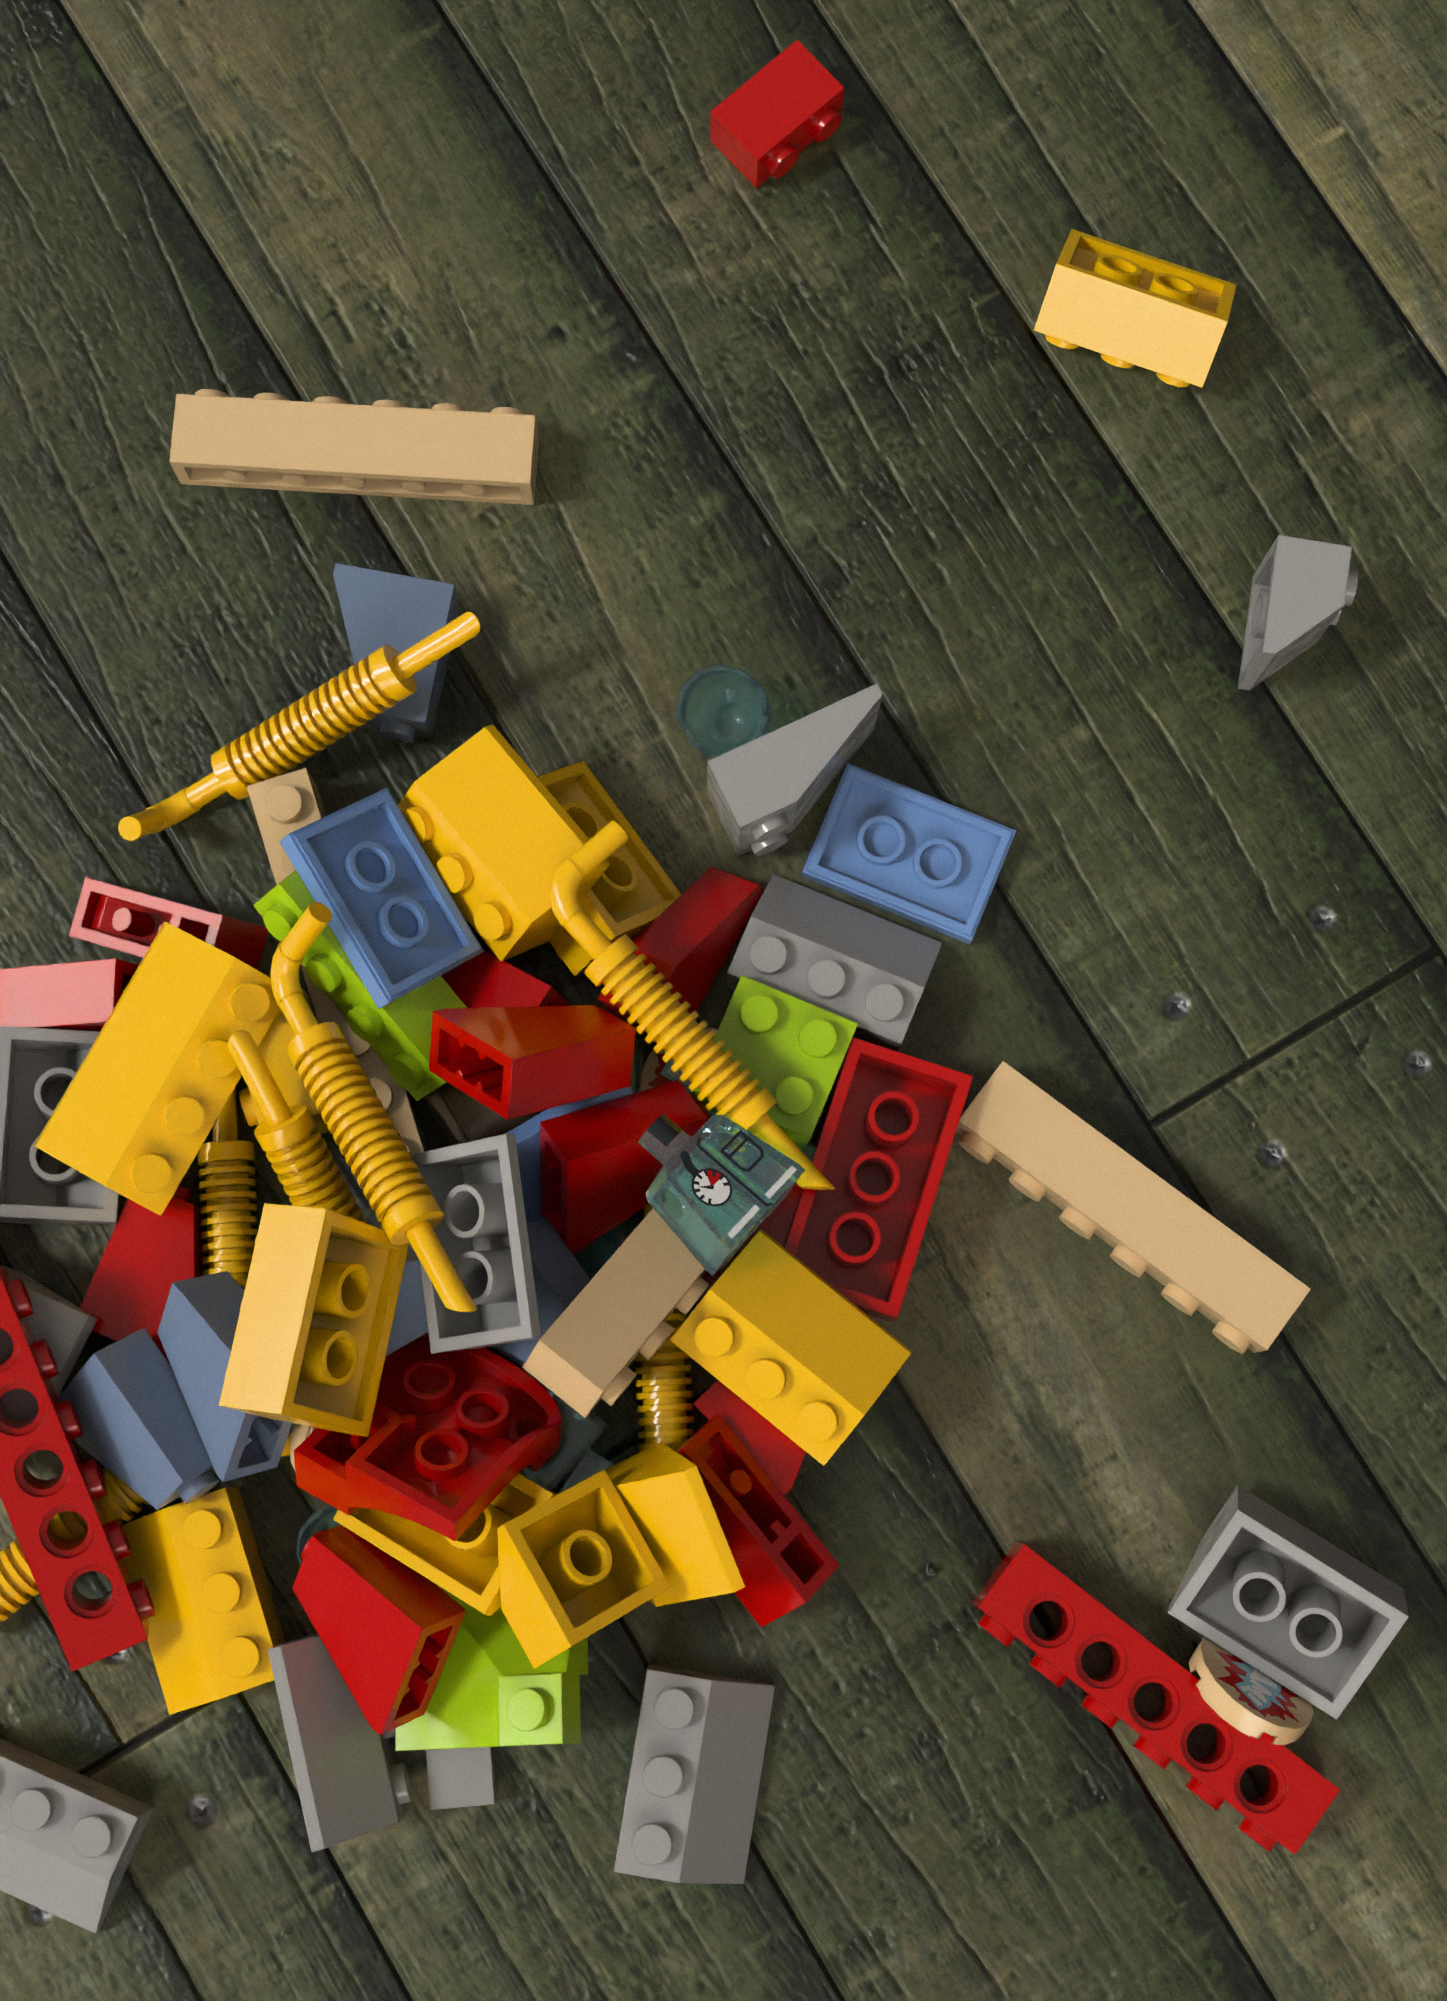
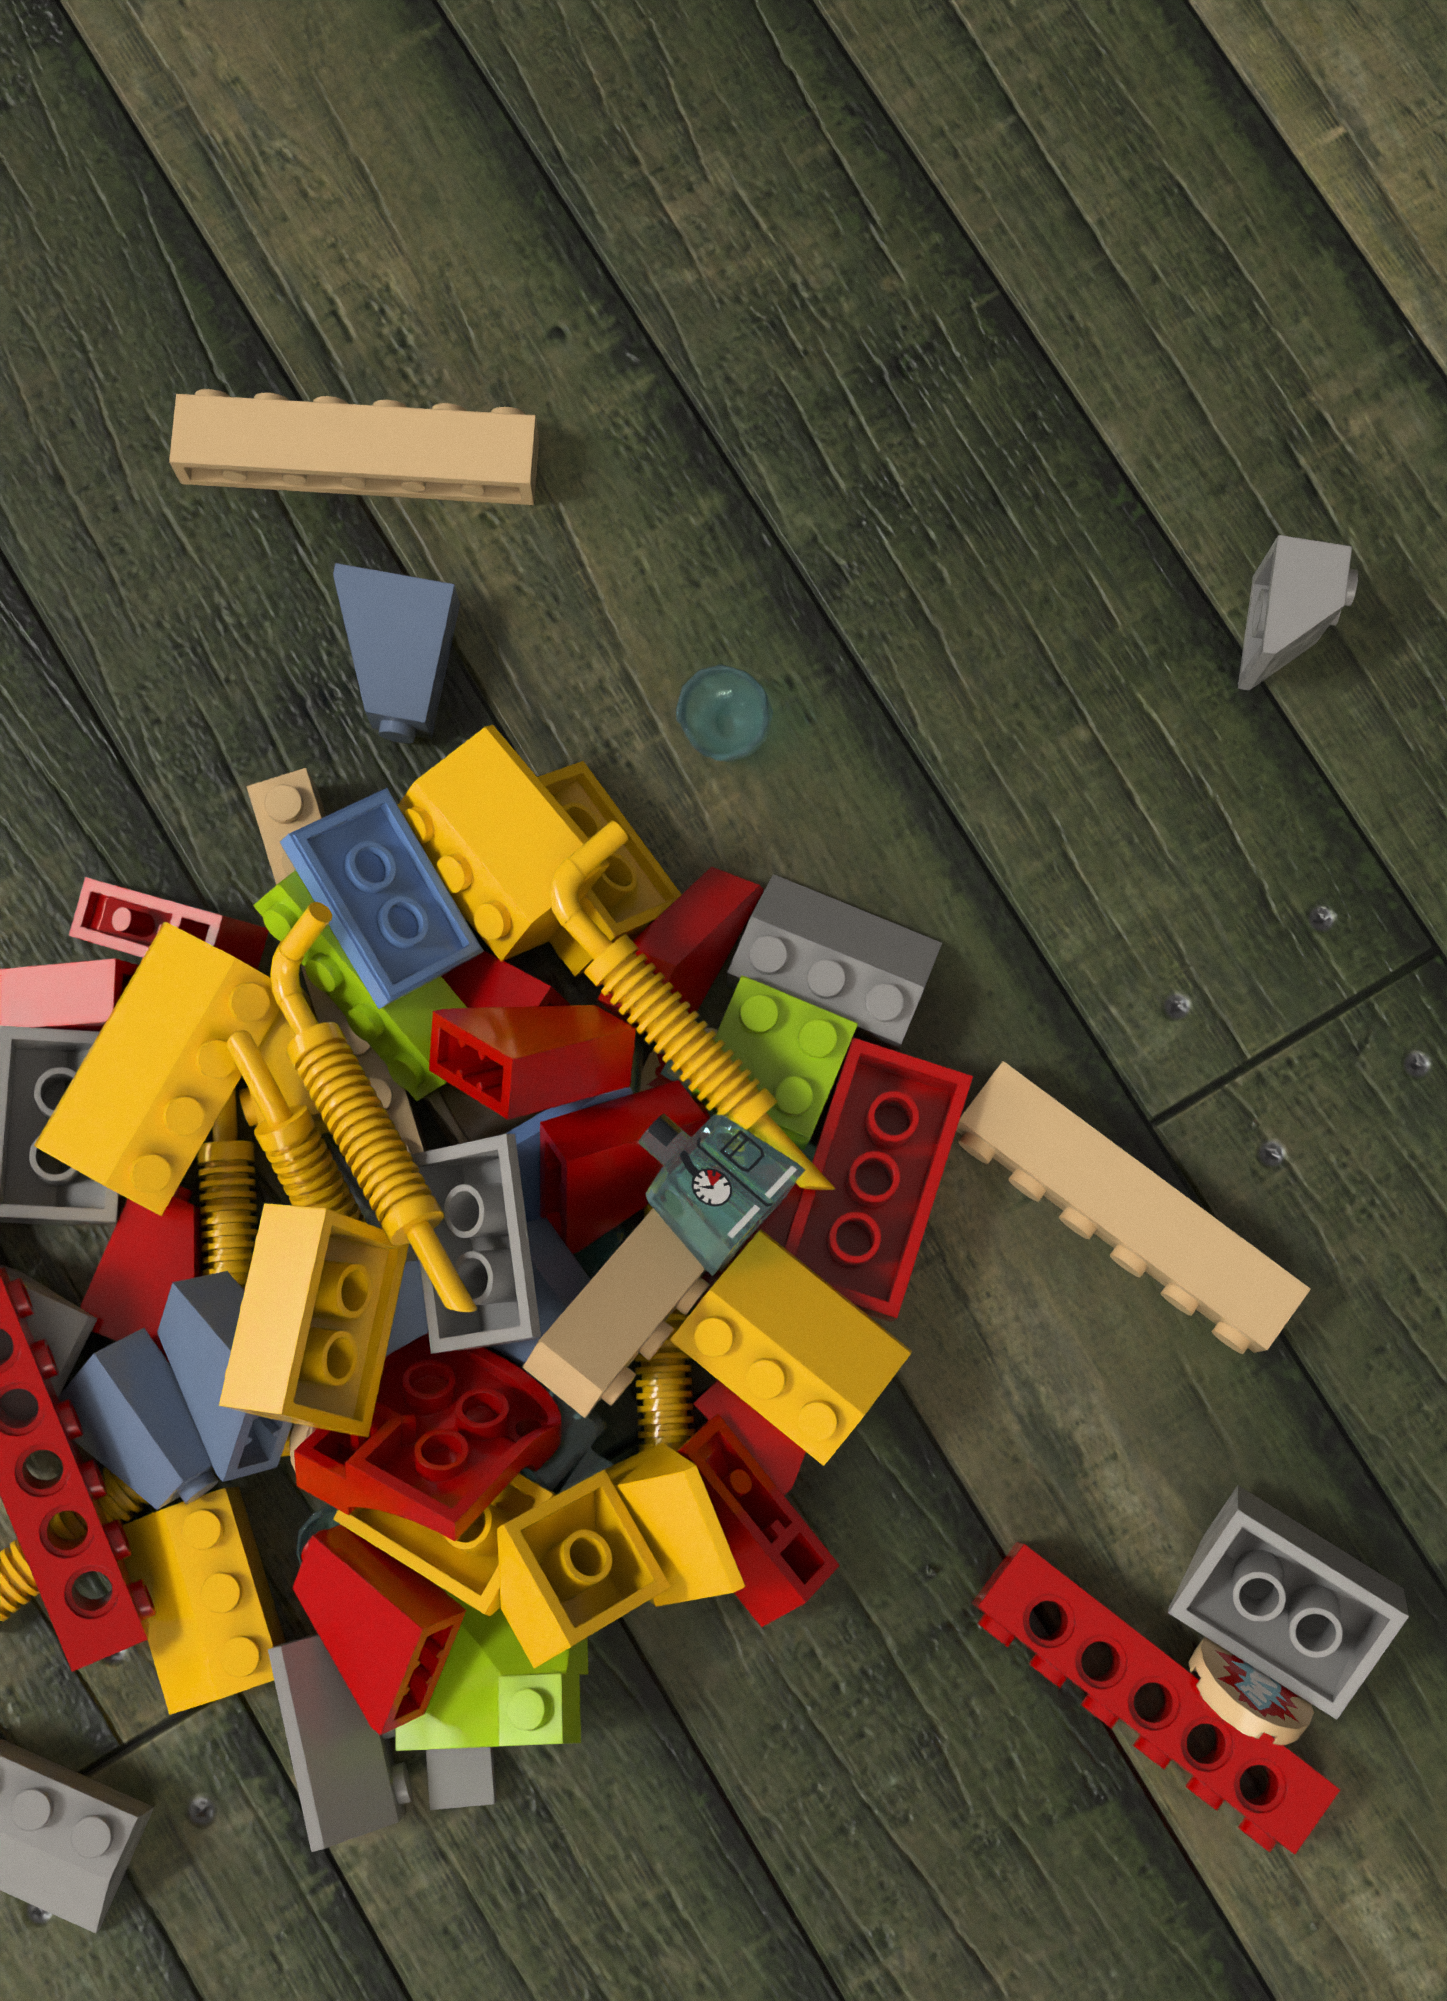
yellow piece [118,612,480,841] -> none
light grey slope [614,1663,775,1884] -> none
light grey slope [707,684,883,857] -> none
red brick [710,40,844,188] -> none
medium blue tile [801,763,1016,945] -> none
yellow slope [1034,229,1237,388] -> none

